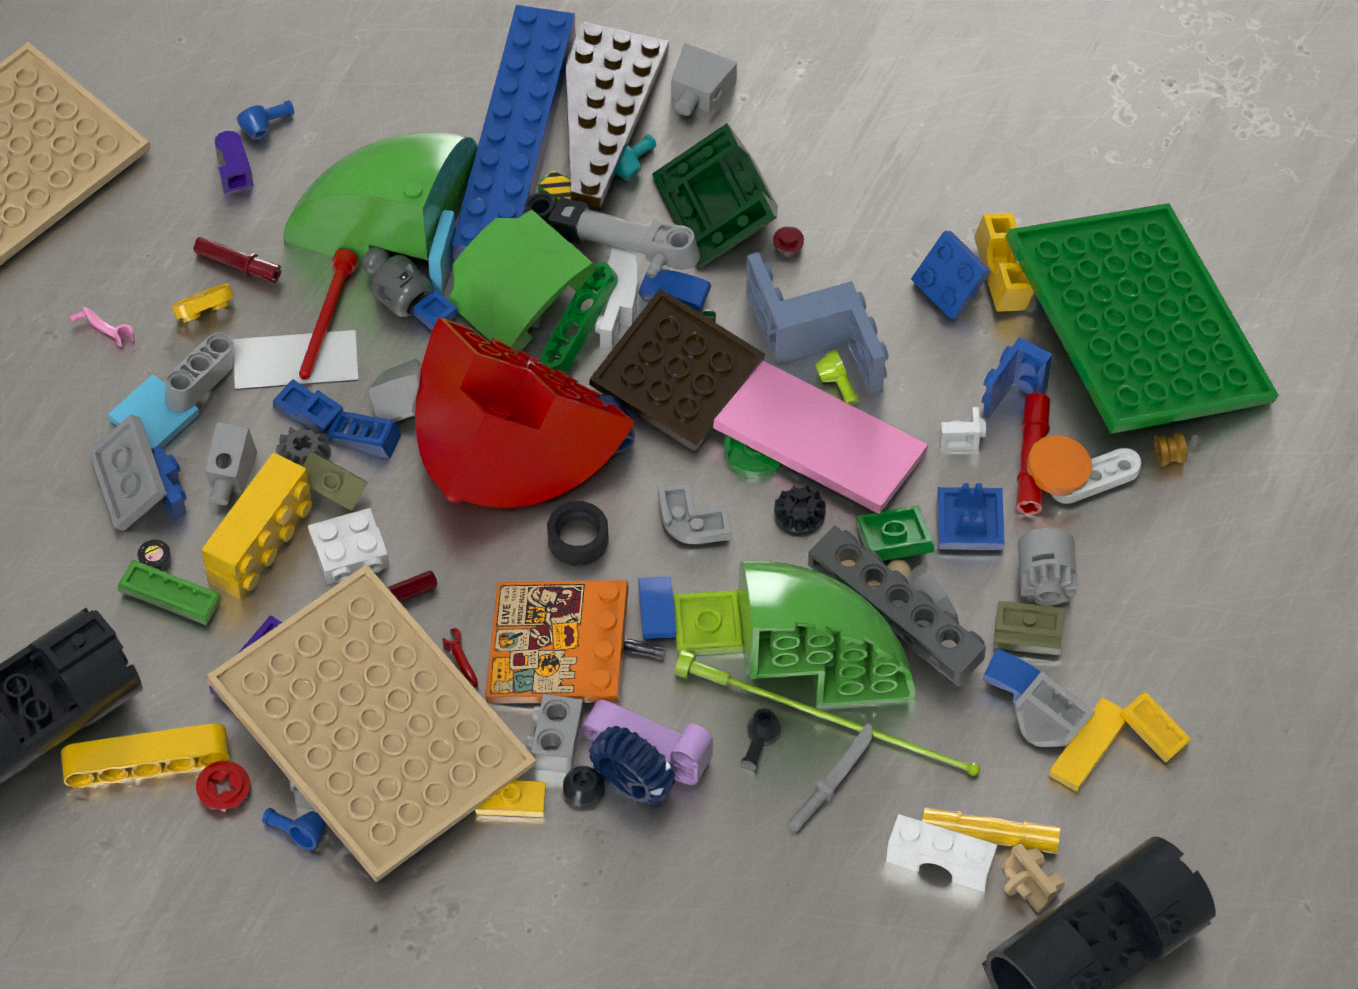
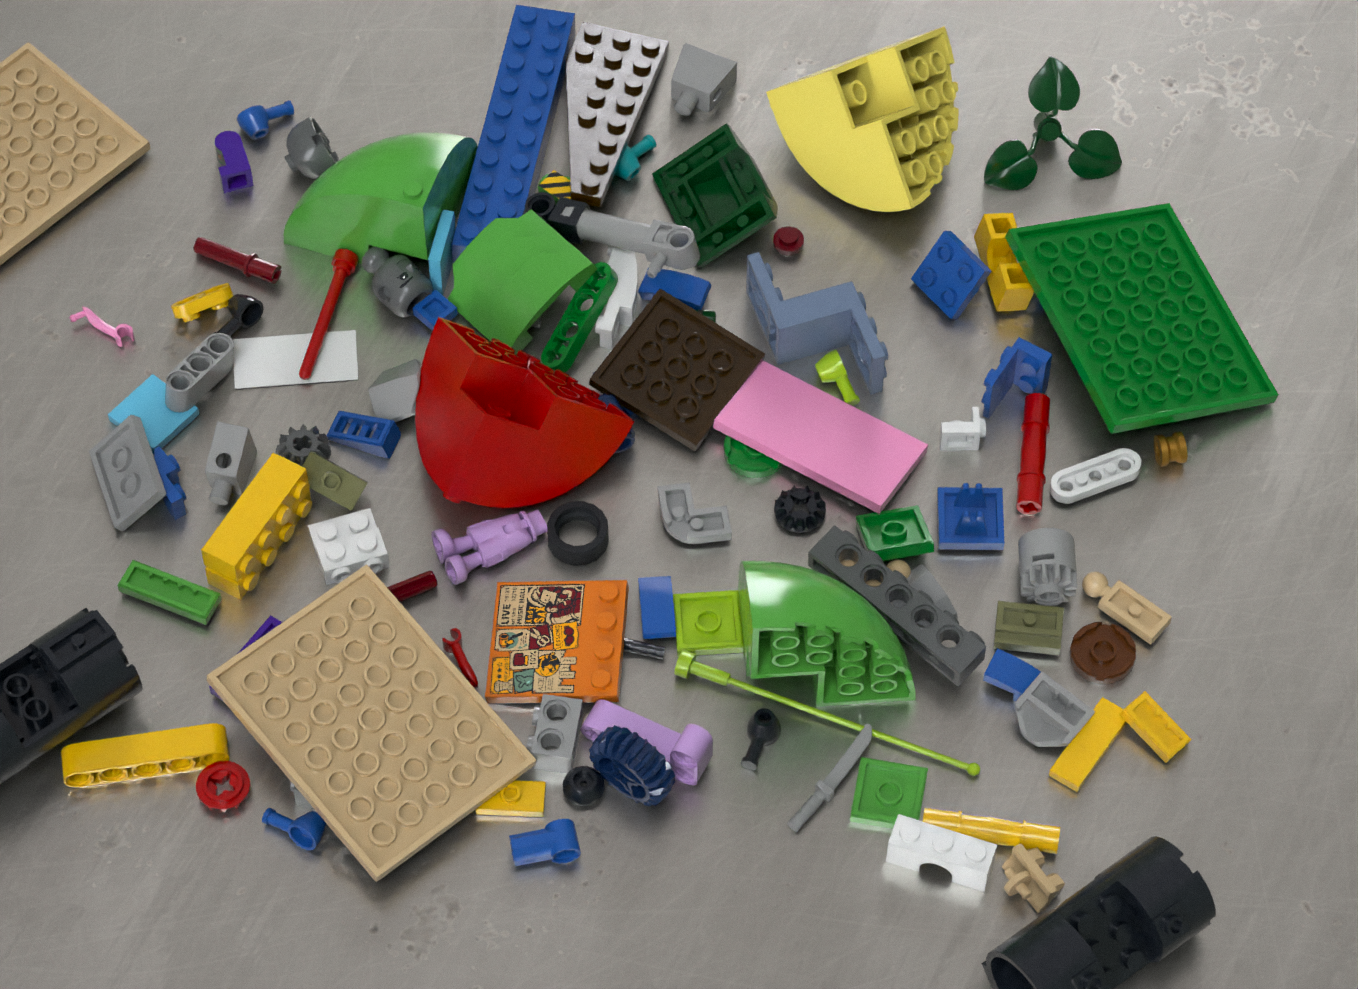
tile [137,539,171,571] -> none
blue slope [273,379,343,432] -> none
orange tile [1027,435,1092,496] -> none
none -> black bar [213,294,264,336]
none -> dark grey cylinder [285,116,339,179]
none -> lavender piece [431,509,547,585]
none -> blue piece [509,819,581,866]
none -> light yellow brick [766,26,959,212]
none -> bright green tile [850,757,928,829]
none -> dark green plant [984,56,1122,190]
none -> reddish brown tile [1069,622,1136,684]
none -> tan plate [1082,571,1172,645]

